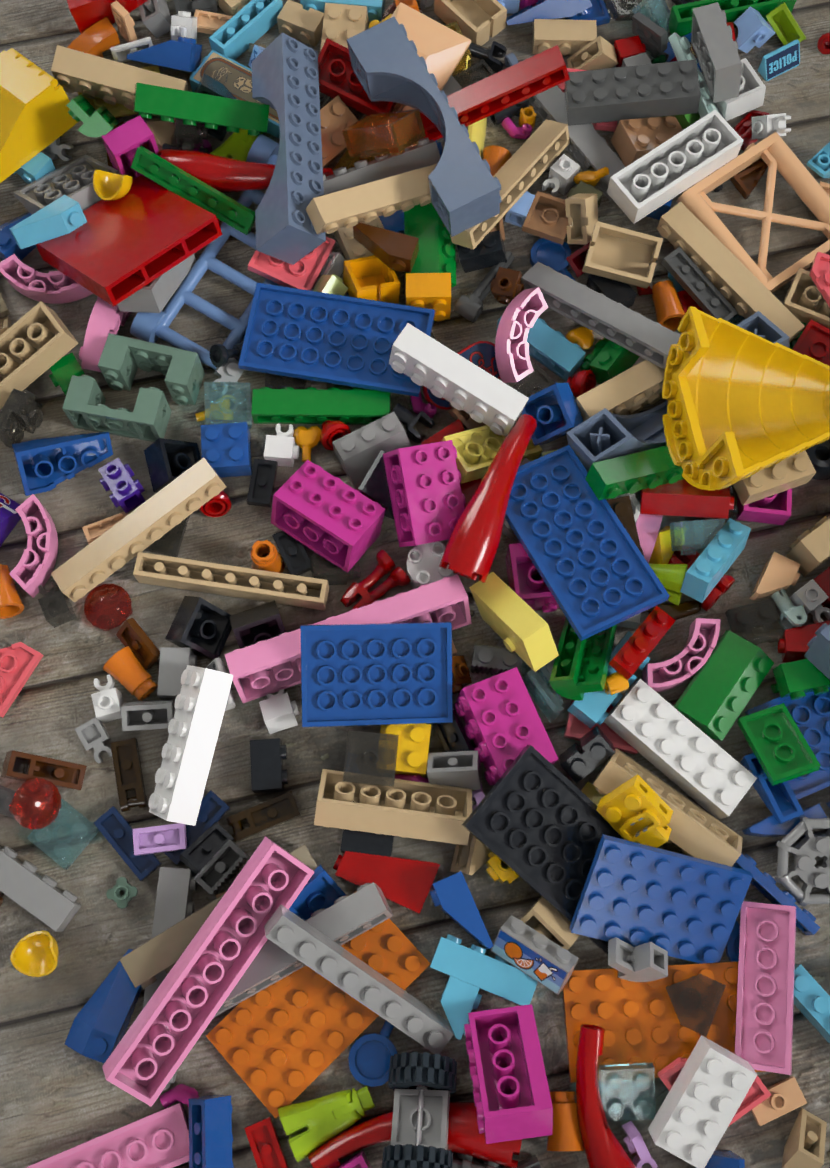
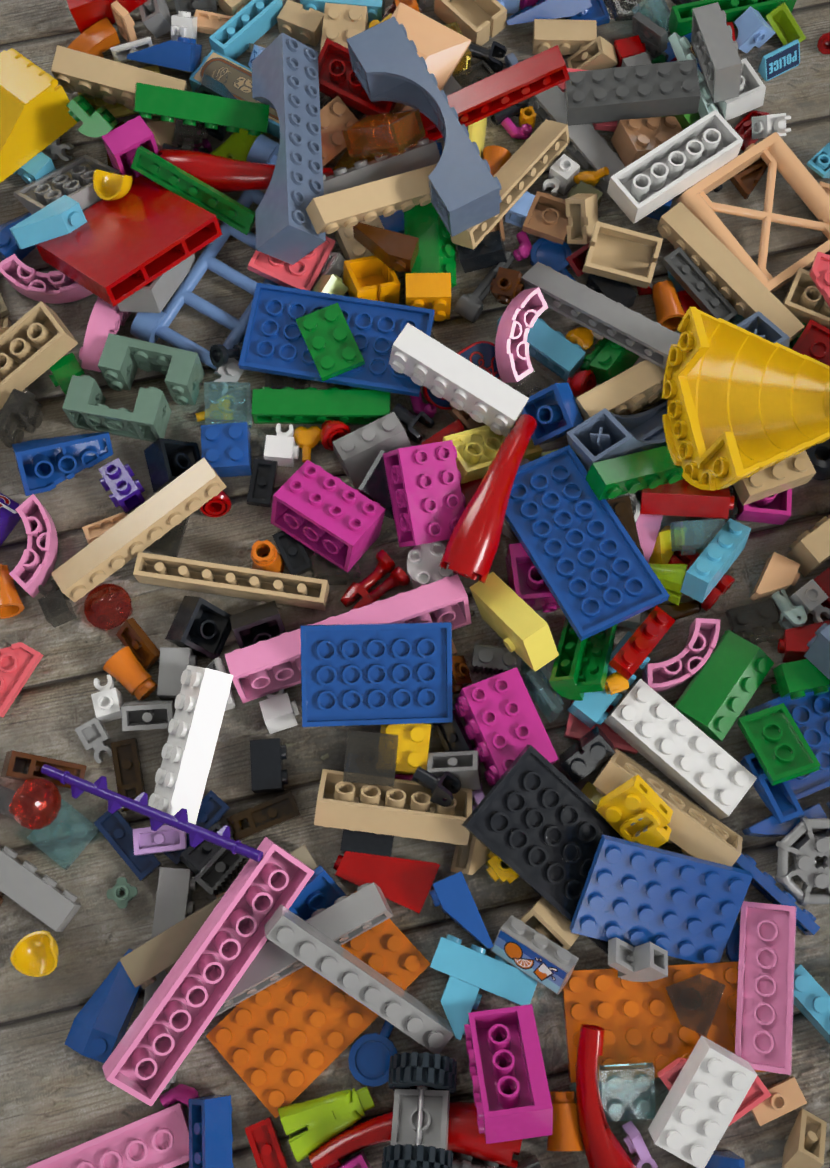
none -> dark purple plant [41,764,263,862]
none -> green plate [295,302,365,382]
none -> black piece [411,766,462,807]
none -> dark pink arm [513,231,532,261]

